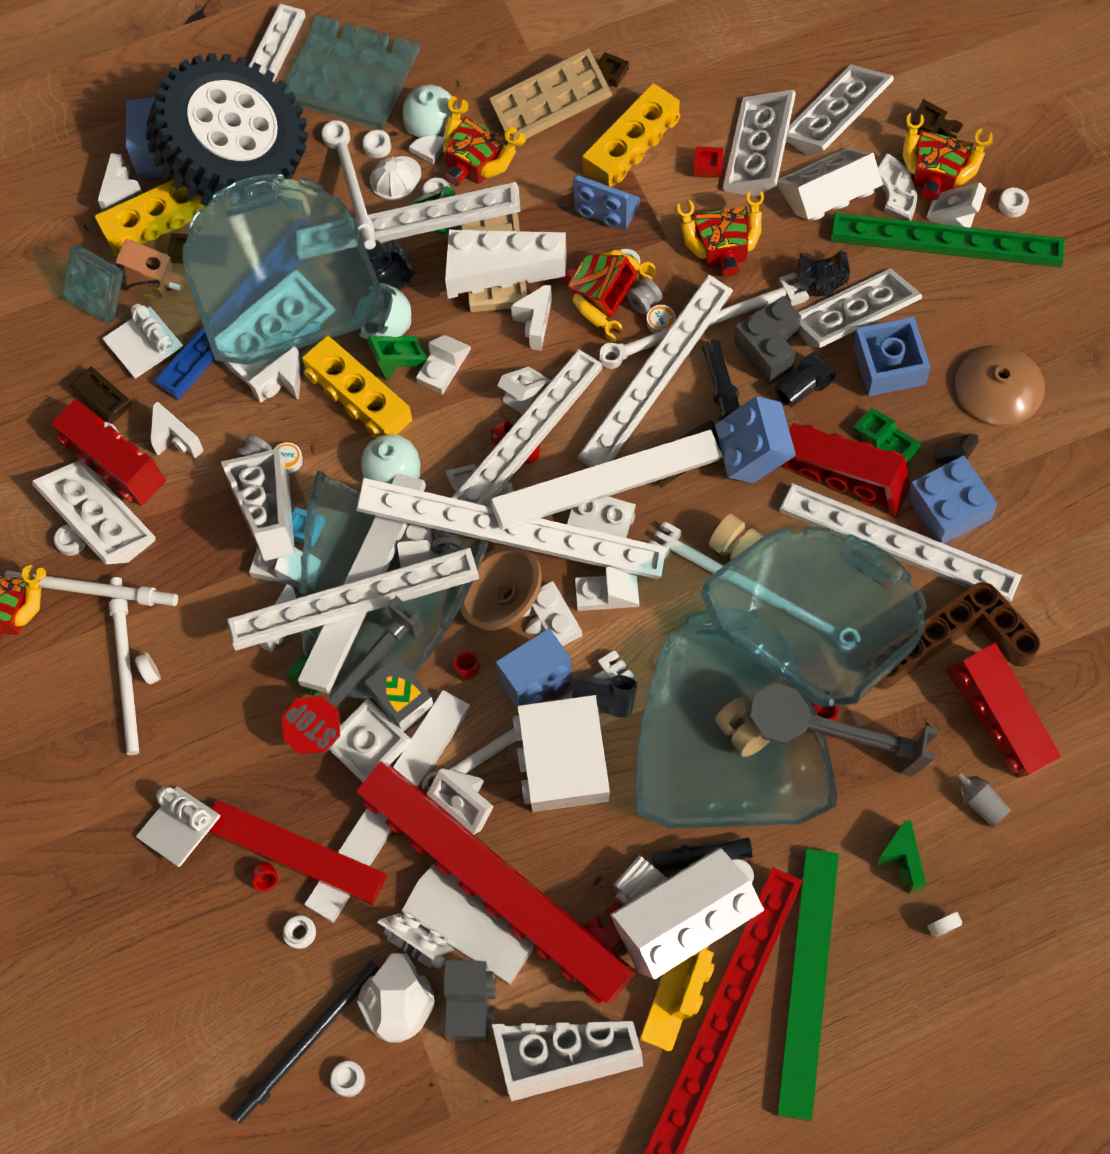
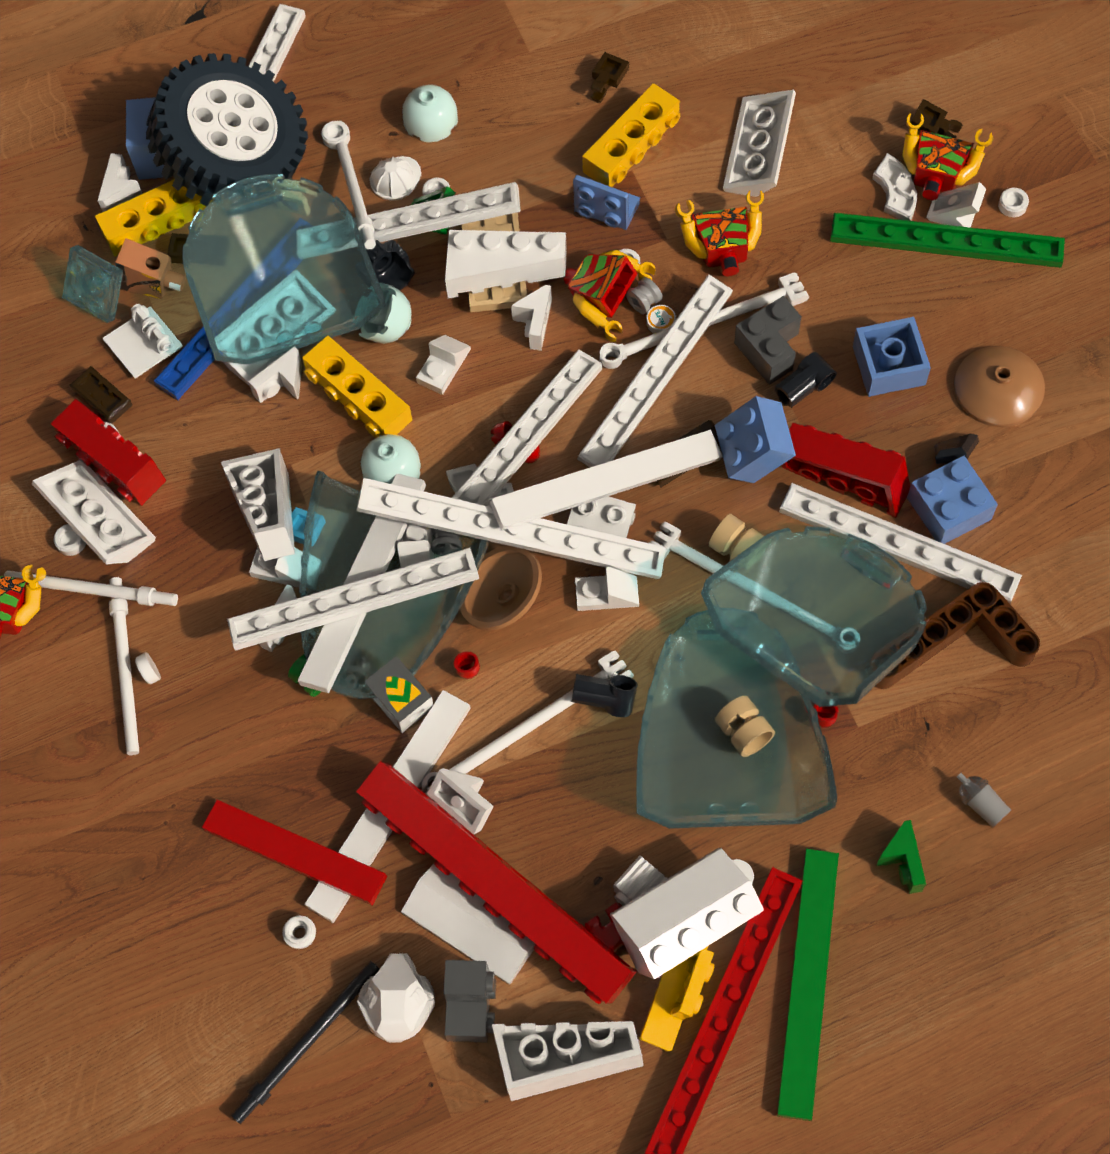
white hinge [136,786,221,867] -> none
white slope [151,401,204,458] -> none
light grey wheel [235,434,272,458] -> none
red hinge [251,862,279,891] -> none
white tile [274,442,303,474] -> none
dark grey piece [282,596,424,755] -> none
clear light blue hinge [284,14,420,130] -> none
white plate [329,698,413,782] -> none
white tile [330,1061,365,1097] -> none
white tile [362,130,391,159] -> none
green slope [367,336,427,380] -> none
white hinge [377,912,454,970] -> none
white tile [409,135,444,164] -> none
torso [443,96,526,186] -> none
tan plate [490,48,612,140] -> none
medium blue brick [496,628,572,710] -> none
white slope [497,366,551,414] -> none
white container [513,695,610,812] -> none
white plate [522,581,582,646] -> none
black pin [652,837,752,872] -> none
red plate [693,146,724,178] -> none
black pin [702,339,740,421] -> none
dark grey piece [748,683,939,777] -> none
white slope [777,147,883,221] -> none
white slope [786,65,894,155] -> none
black hair [798,250,850,297] -> none
white slope [798,268,922,348] -> none
green slope [853,407,921,464] -> none
white tile [927,912,963,937] -> none
red wedge [945,643,1061,778] -> none

